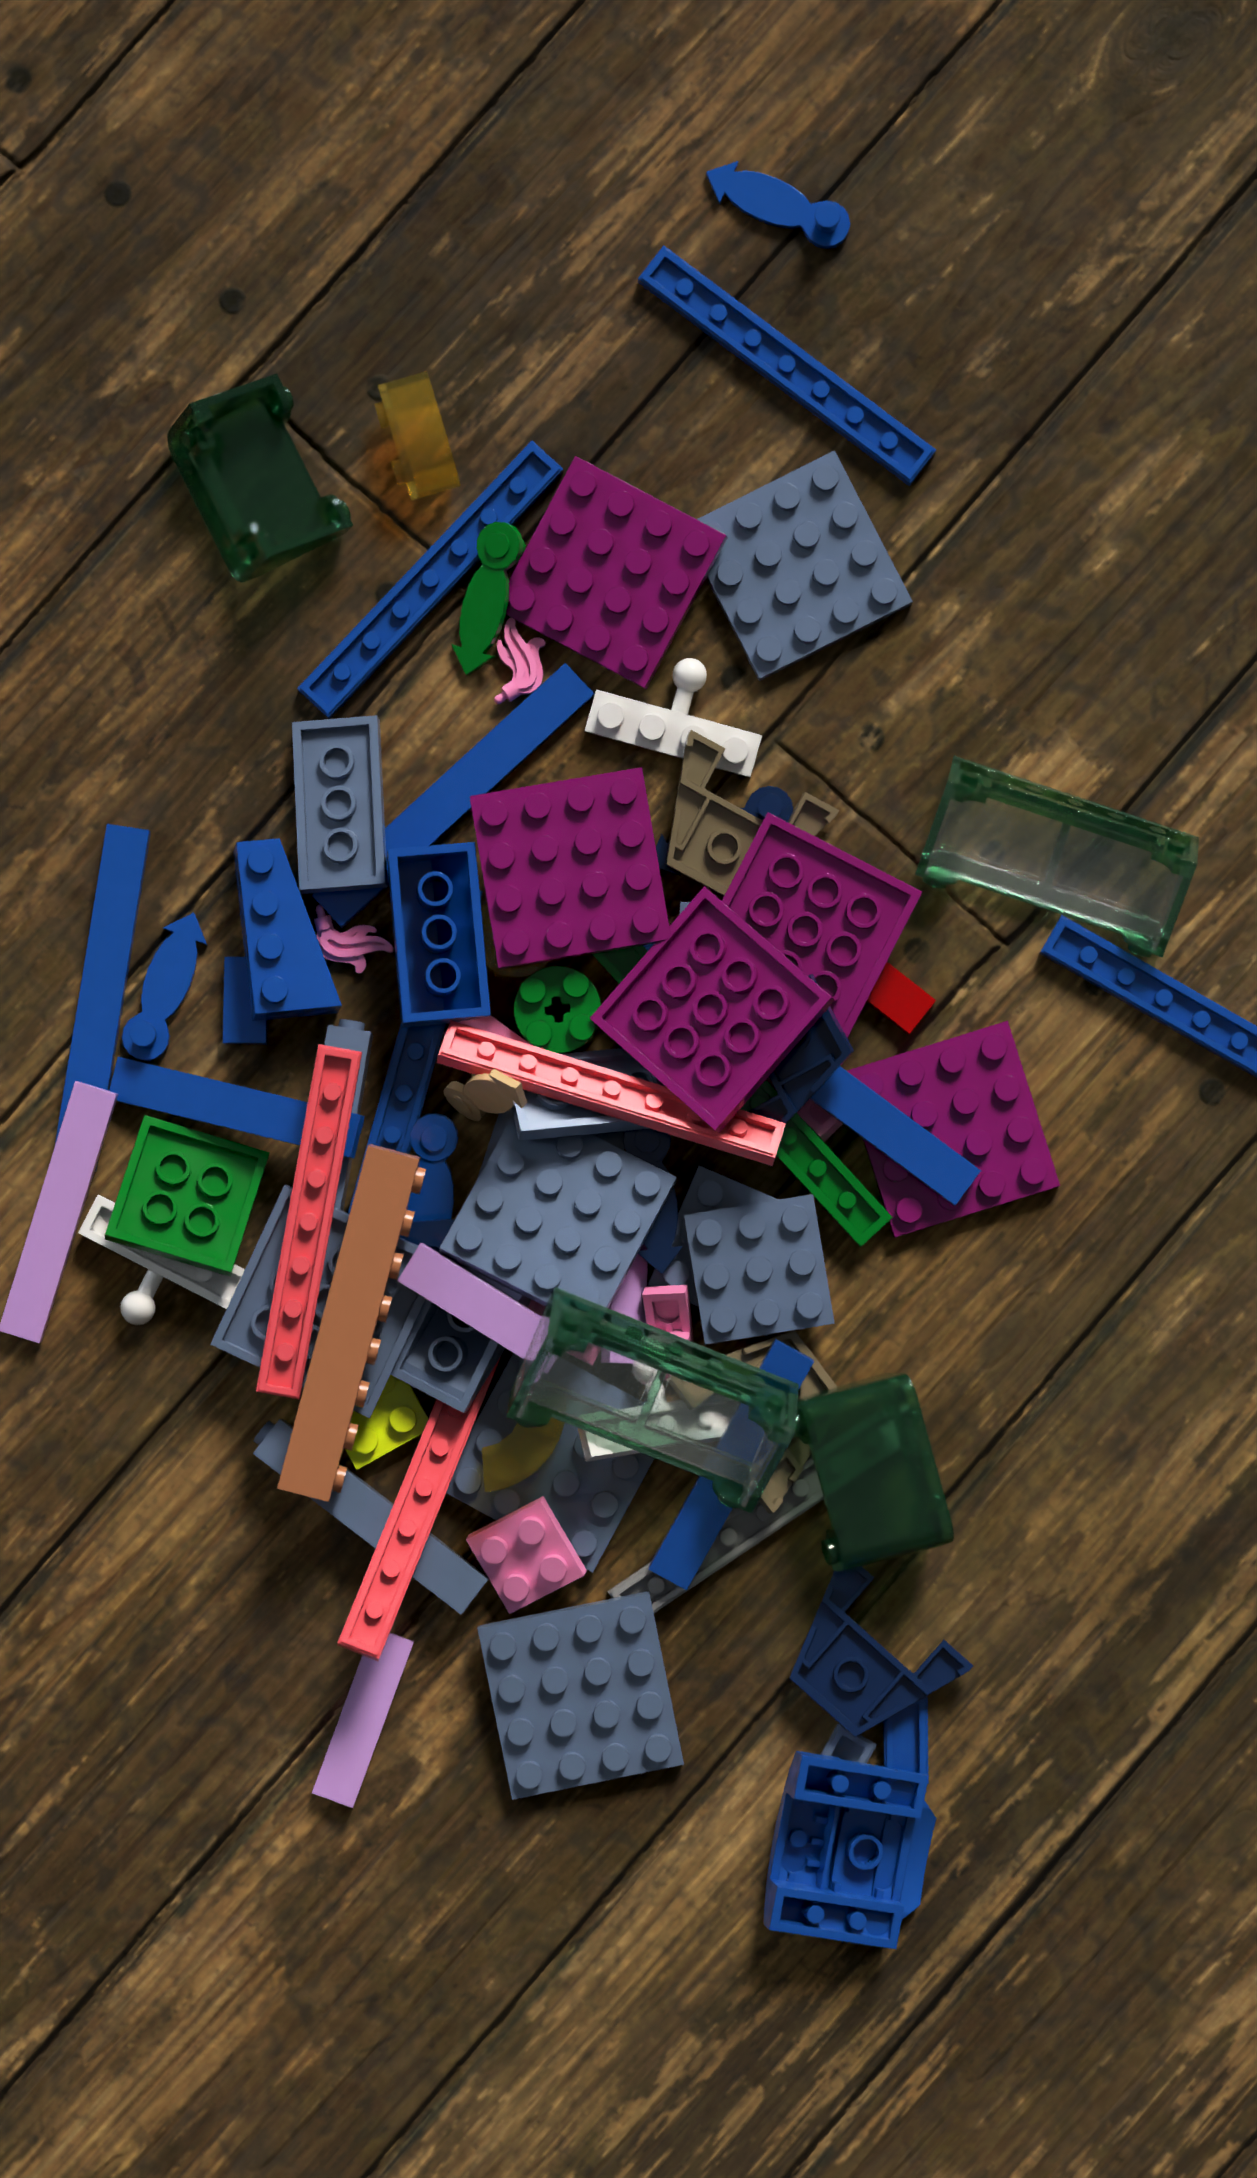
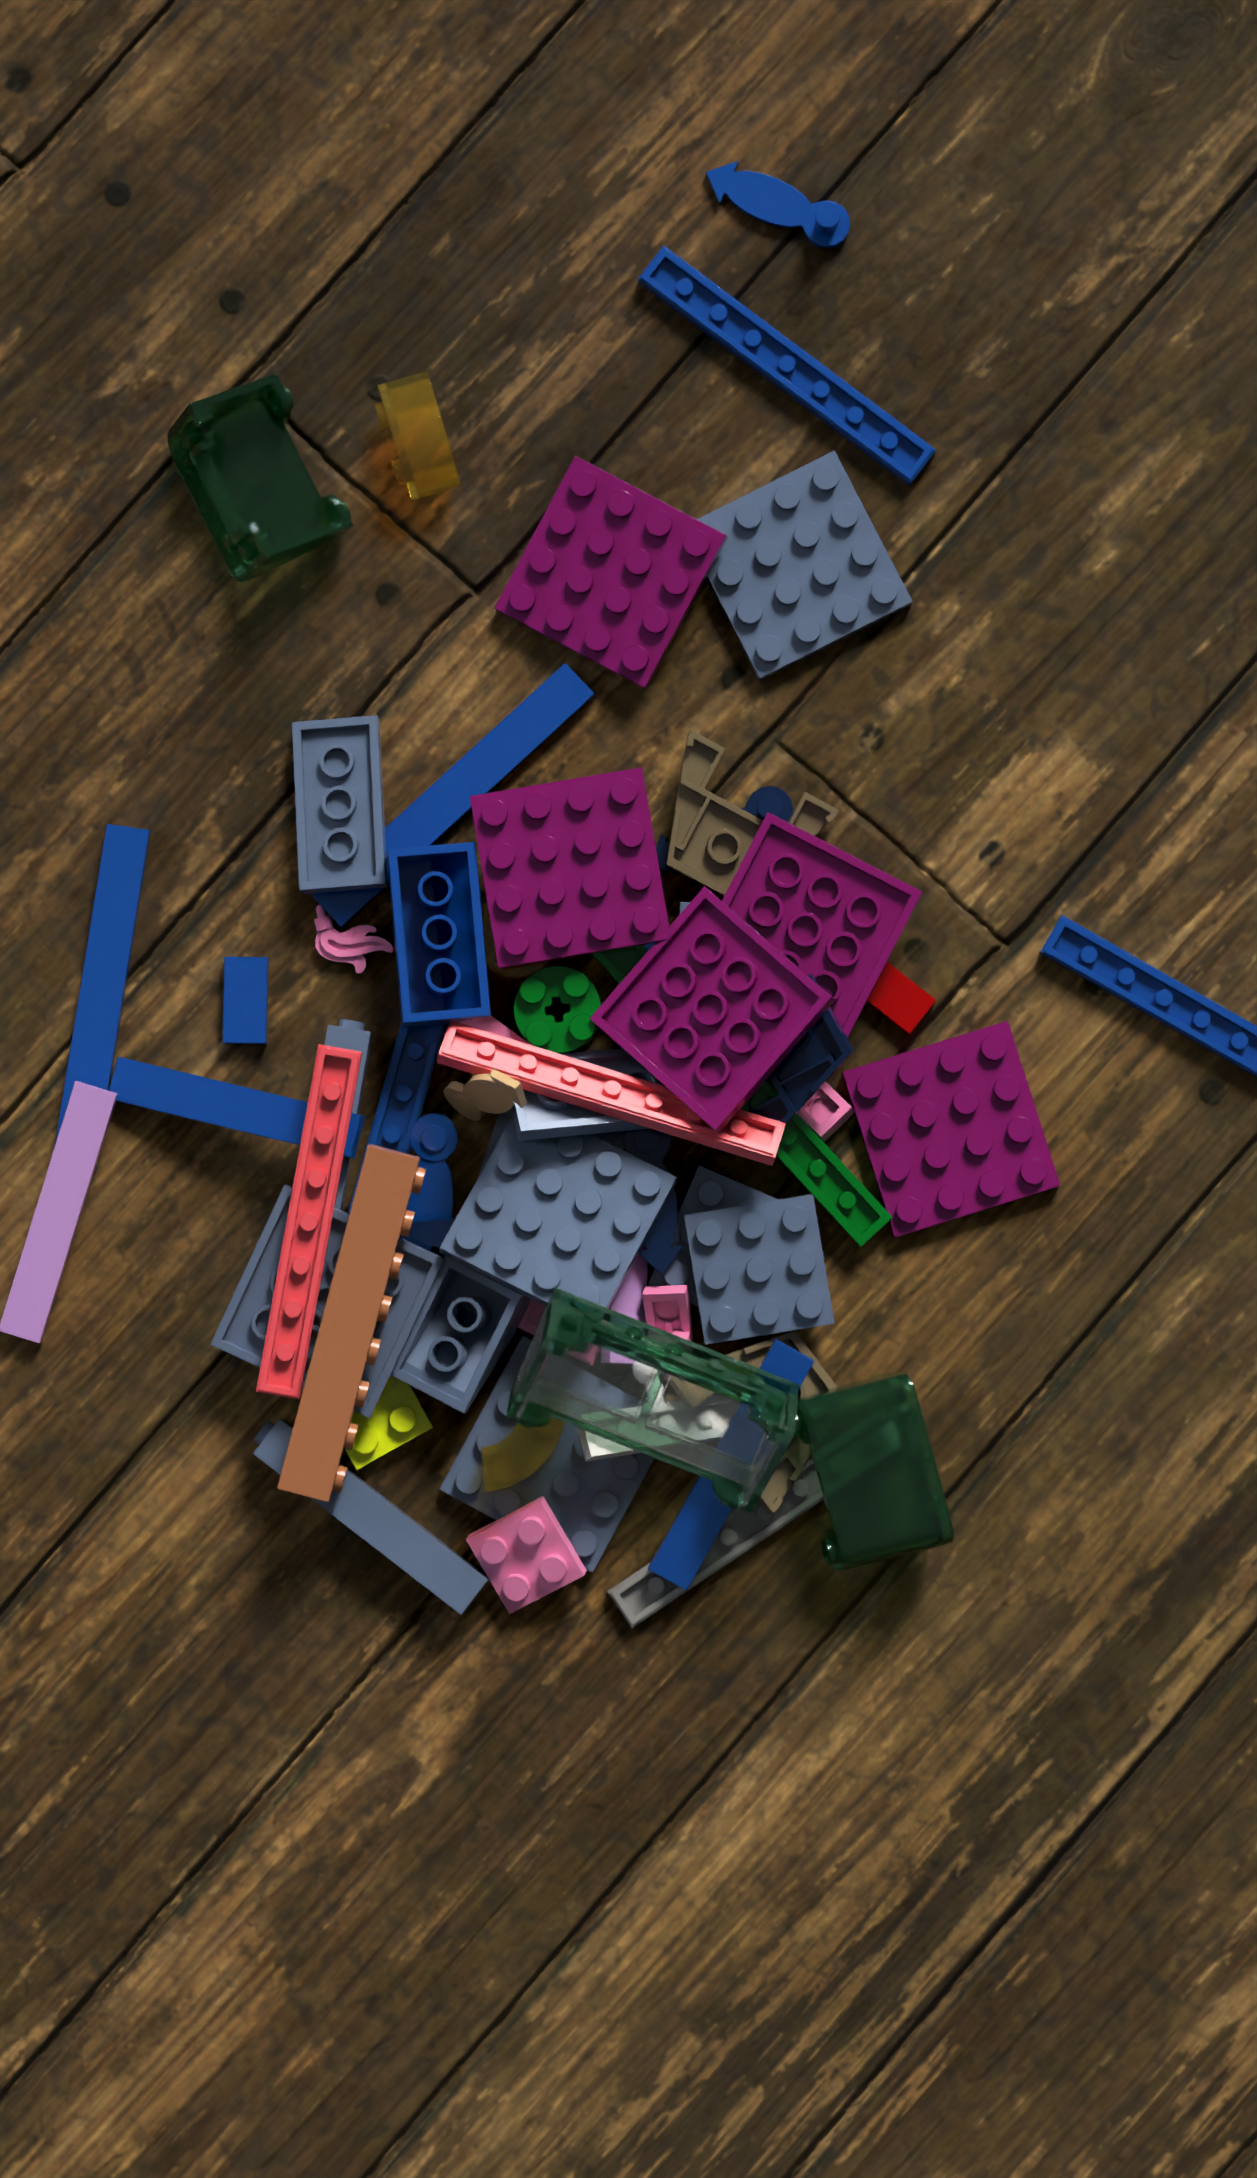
white plate [78,1194,245,1325] -> none
green plate [105,1115,270,1277] -> none
blue brick [122,913,208,1061] -> none
blue wedge [233,838,342,1021] -> none
blue tile [297,440,563,719] -> none
lavender tile [312,1633,414,1808] -> none
coral tile [337,1355,502,1661] -> none
lavender tile [398,1243,572,1374] -> none
green brick [451,522,526,676] -> none
sand blue plate [477,1591,684,1800] -> none
bright pink piece [494,618,546,704] -> none
white plate [585,658,762,778] -> none
blue slope [764,1751,936,1949] -> none
dark blue wing [789,1552,973,1737] -> none
blue tile [810,1066,981,1206] -> none
sand blue tile [820,1723,877,1764] -> none
blue tile [883,1696,929,1784] -> none
clear windscreen [915,756,1199,957] -> none

